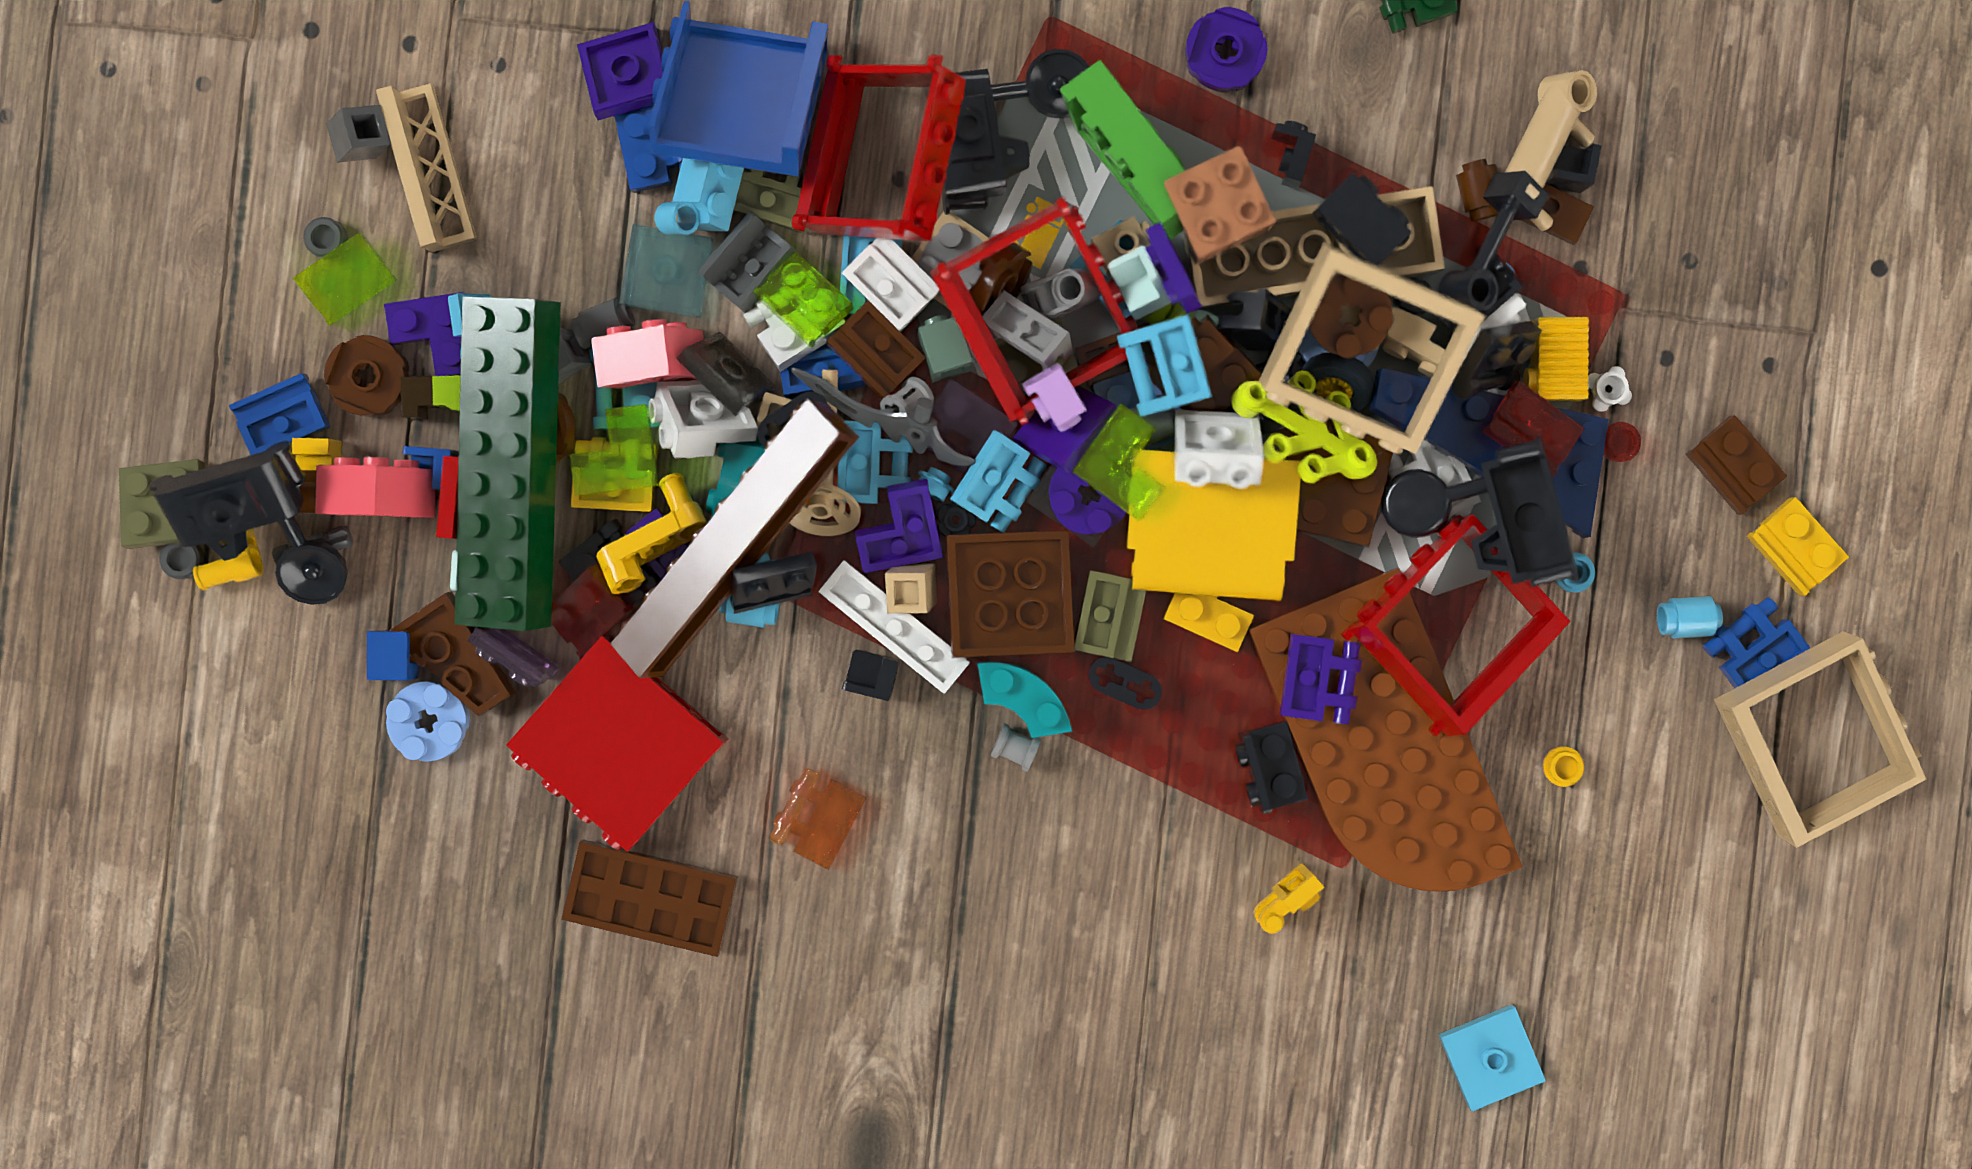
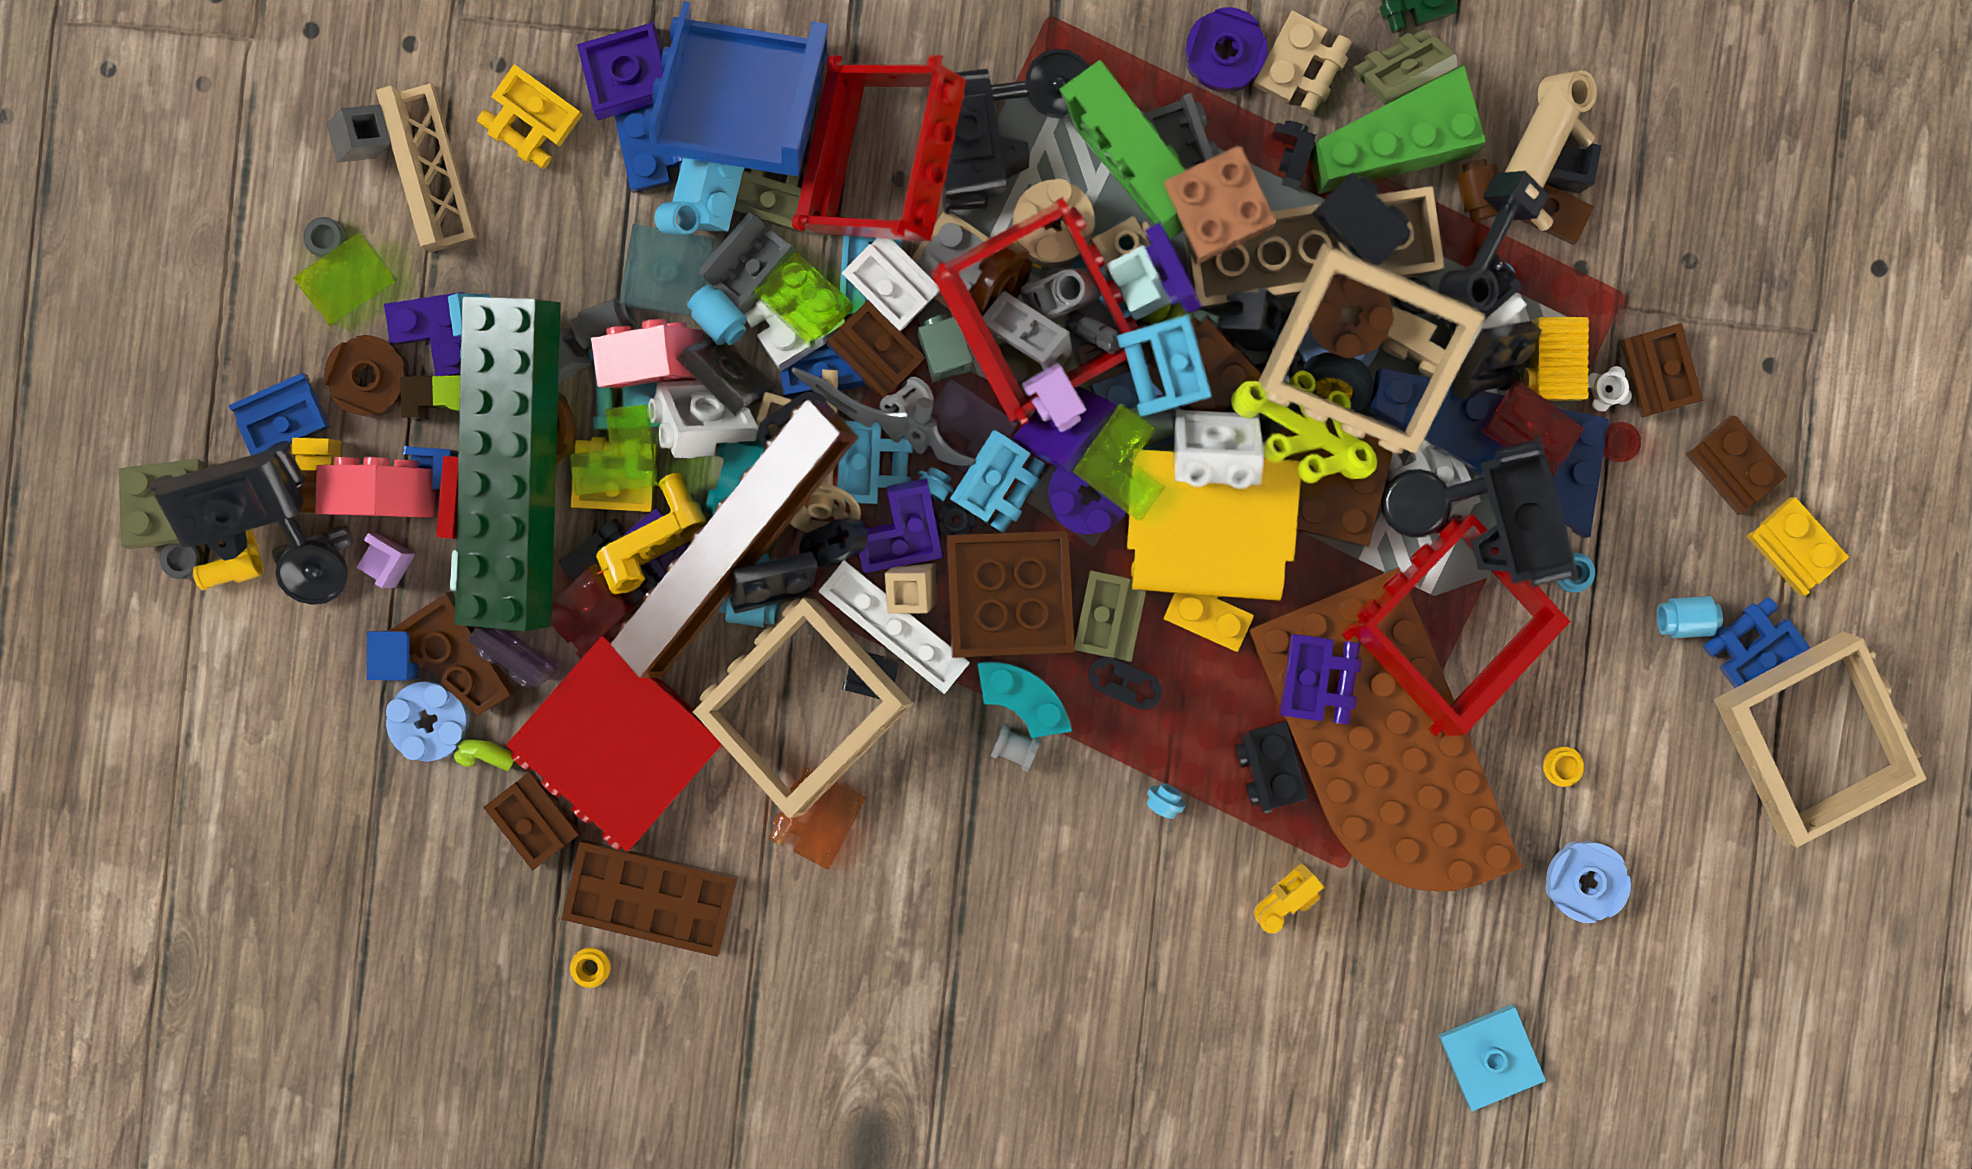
none -> lavender panel [357,533,416,589]
none -> lime arm [454,739,514,771]
none -> yellow plate [477,64,583,169]
none -> reddish brown plate [483,770,581,871]
none -> yellow plate [570,947,611,988]
none -> medium azure brick [687,284,747,345]
none -> tan window [693,598,914,819]
none -> black beam [799,518,868,568]
none -> tan brick [1013,179,1095,268]
none -> dark grey axle [1065,311,1121,354]
none -> dark grey bracket [1142,93,1220,171]
none -> medium azure plate [1146,783,1186,819]
none -> tan plate [1252,10,1352,115]
none -> bright green wedge [1309,65,1486,194]
none -> olive plate [1353,29,1458,105]
none -> light blue plate [1545,841,1631,923]
none -> reddish brown plate [1620,323,1703,418]

